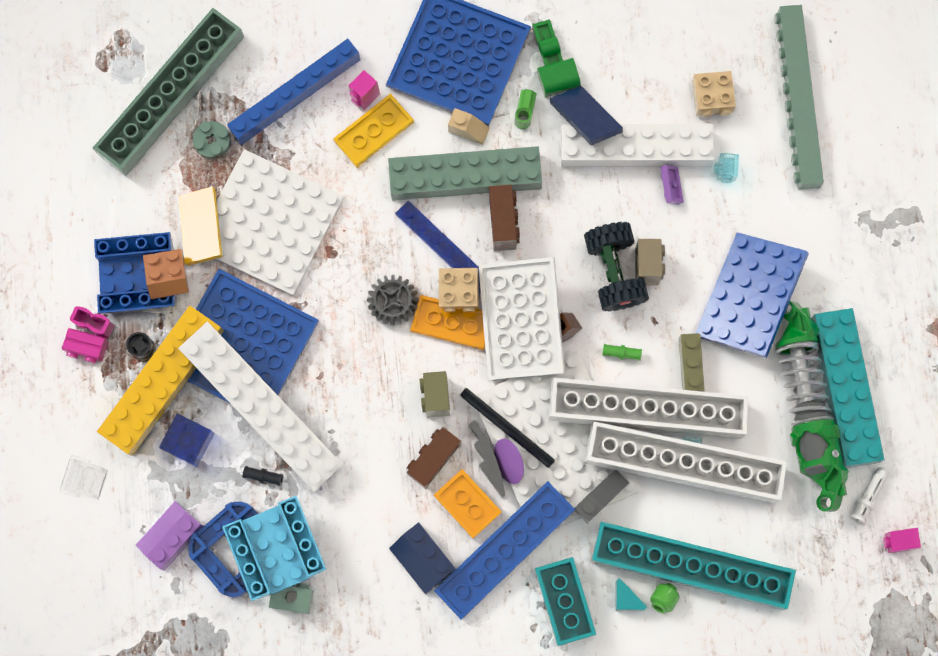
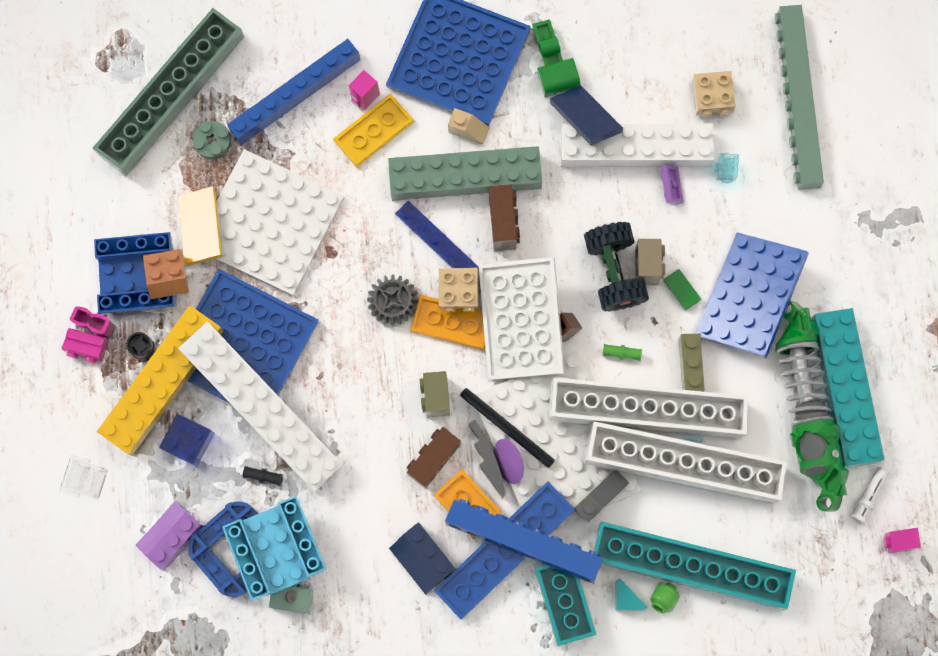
bright green piece [515,89,537,129] -> none
none -> blue brick [445,499,603,584]
none -> green tile [663,269,701,311]

